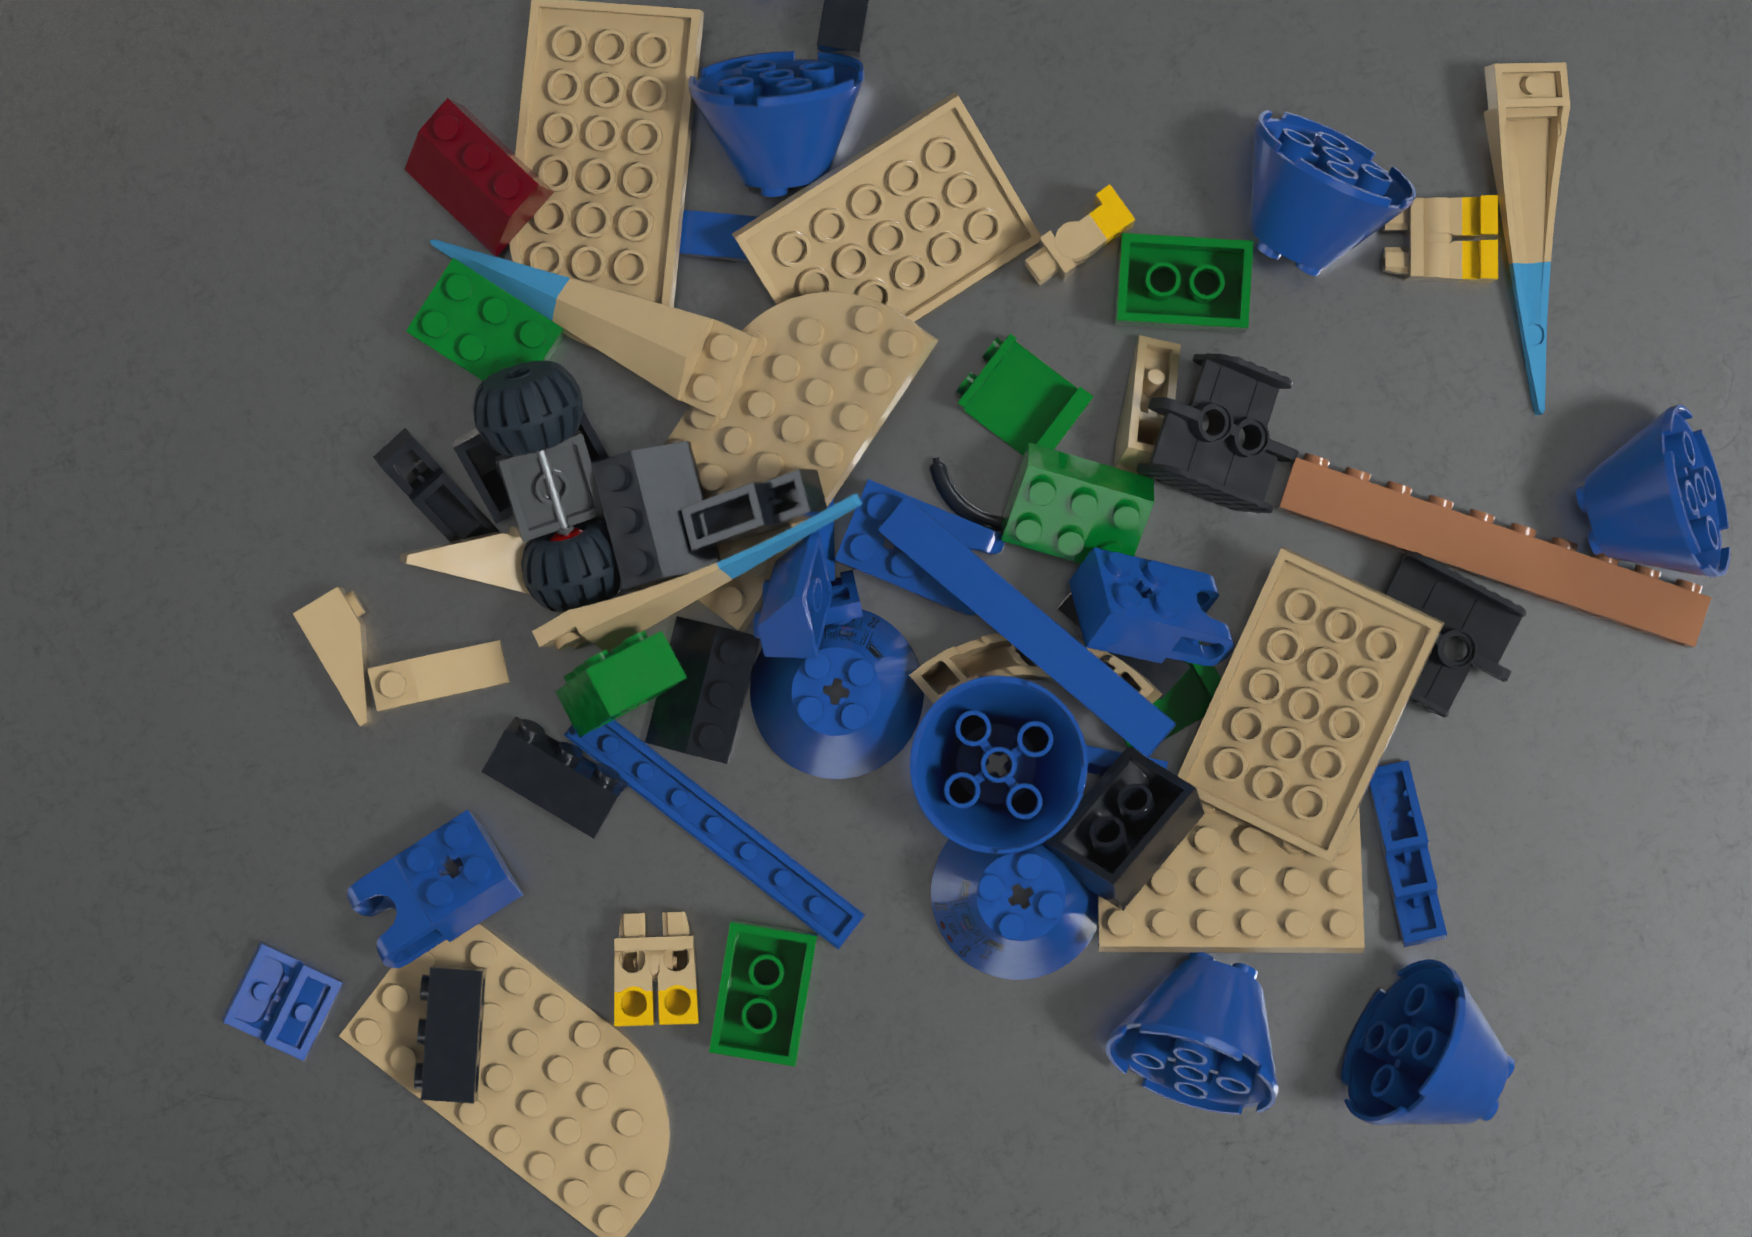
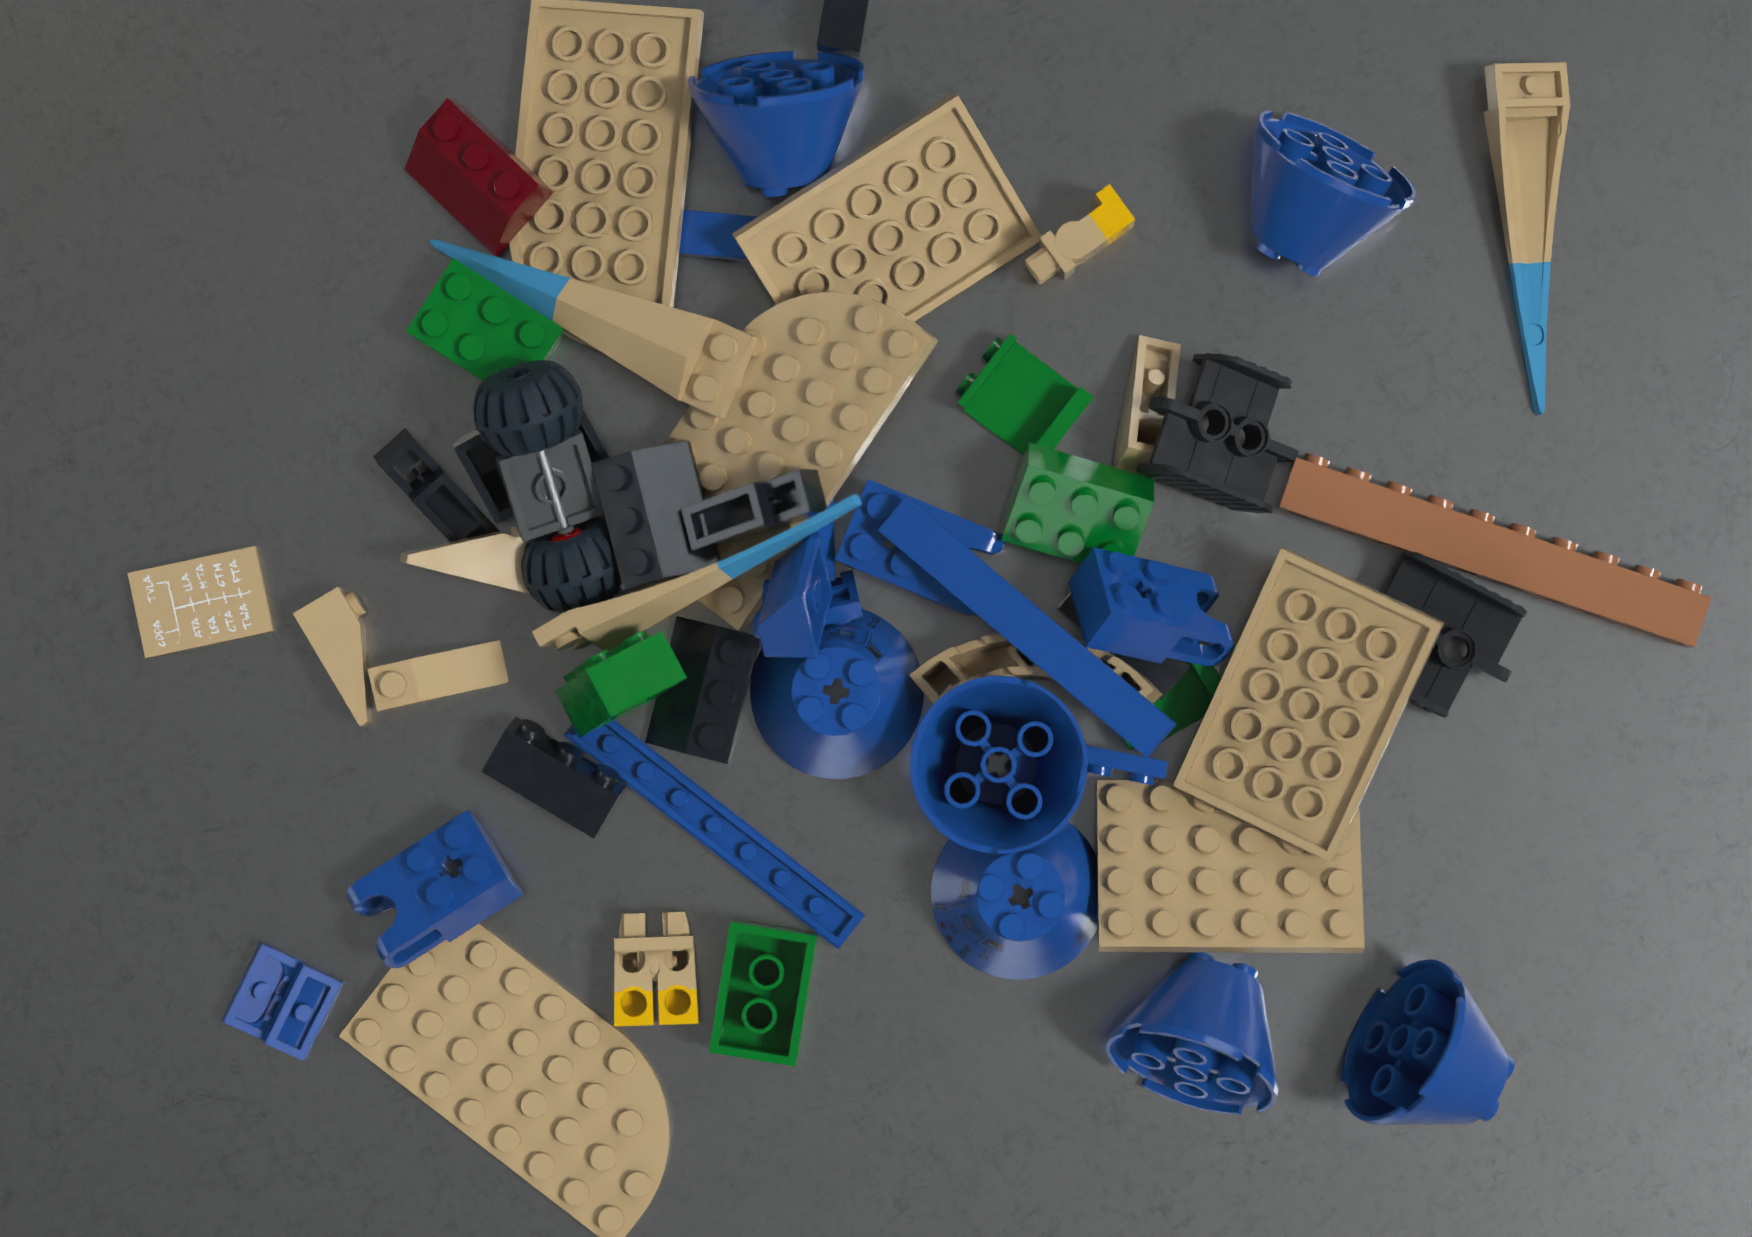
black brick [414,965,487,1104] -> none
black piece [929,457,1002,533] -> none
black slope [1046,746,1205,911] -> none
green brick [1114,233,1254,333] -> none
blue slope [1369,760,1447,947] -> none
tan hips [1381,195,1498,283] -> none
blue cone [1576,404,1731,578] -> none
none -> tan tile [127,546,275,658]

